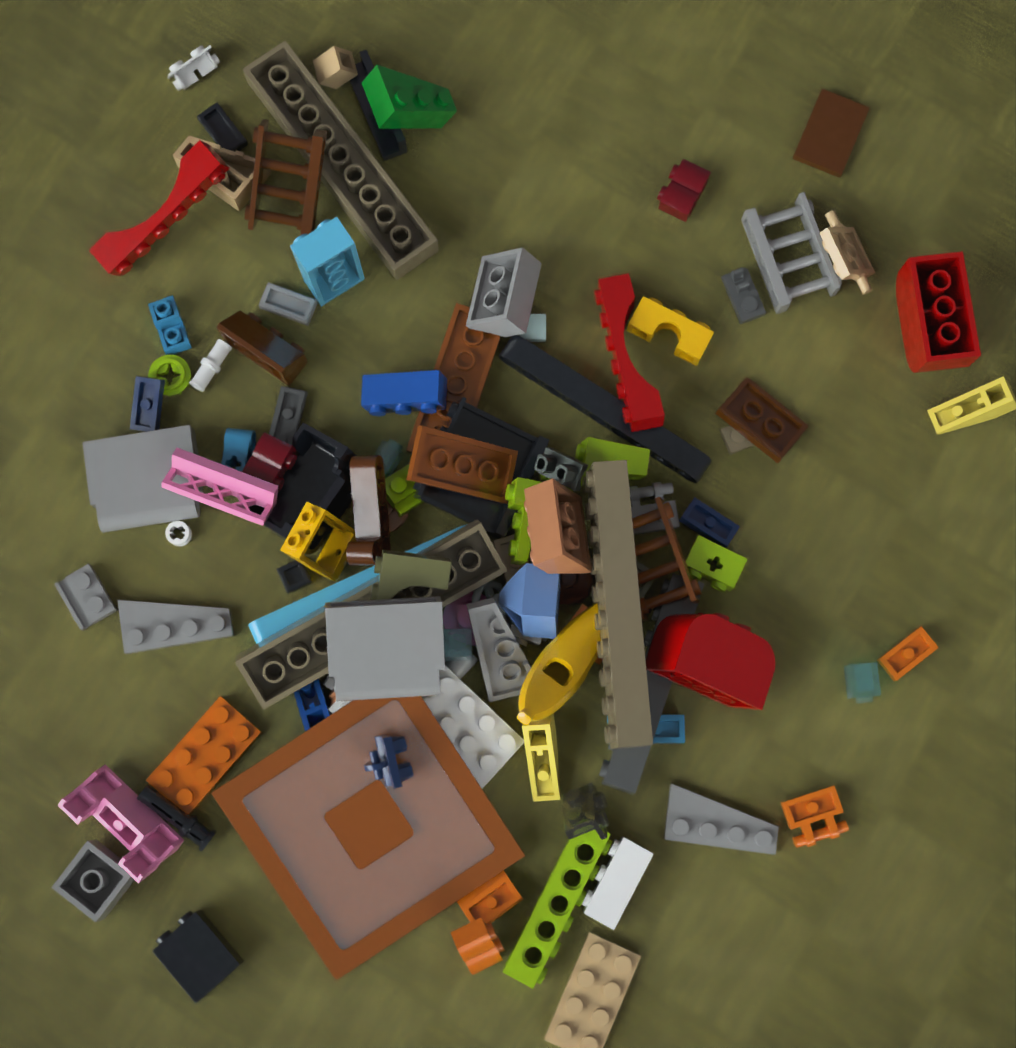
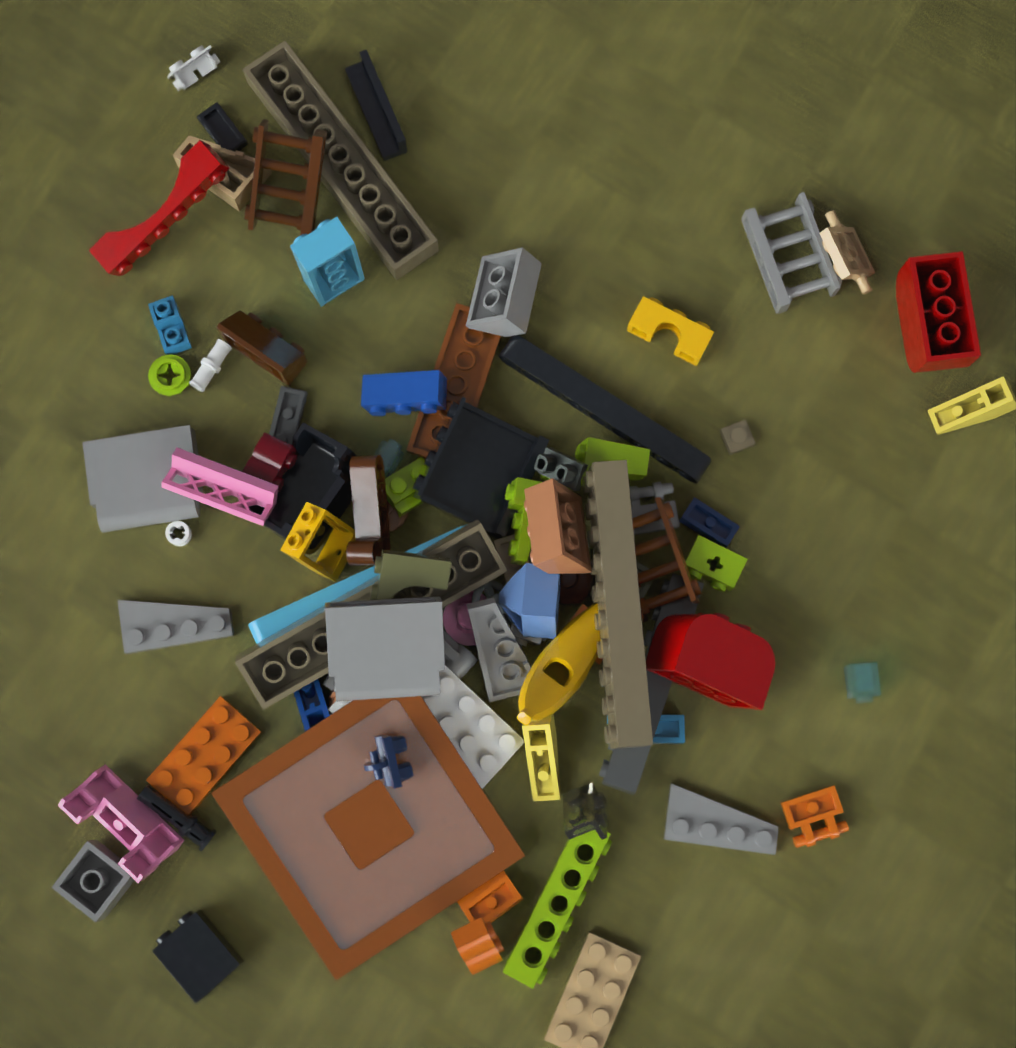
light grey plate [54,563,118,631] -> none
dark blue plate [130,376,165,432] -> none
dark azure piece [221,428,256,472] -> none
light grey tile [258,282,318,326] -> none
black tile [276,560,313,594] -> none
tan brick [313,46,358,89] -> none
green wedge [362,65,457,129] -> none
dark orange plate [406,426,518,504] -> none
clear light blue brick [443,628,473,661] -> none
light aqua tile [520,314,546,342] -> none
white brick [581,837,653,930] -> none
red arch [594,273,665,432] -> none
dark red brick [657,158,711,222] -> none
reddish brown tile [715,377,809,464] -> none
dark grey plate [721,267,766,325] -> none
reddish brown tile [792,89,870,178] -> none
orange plate [877,626,939,682] -> none

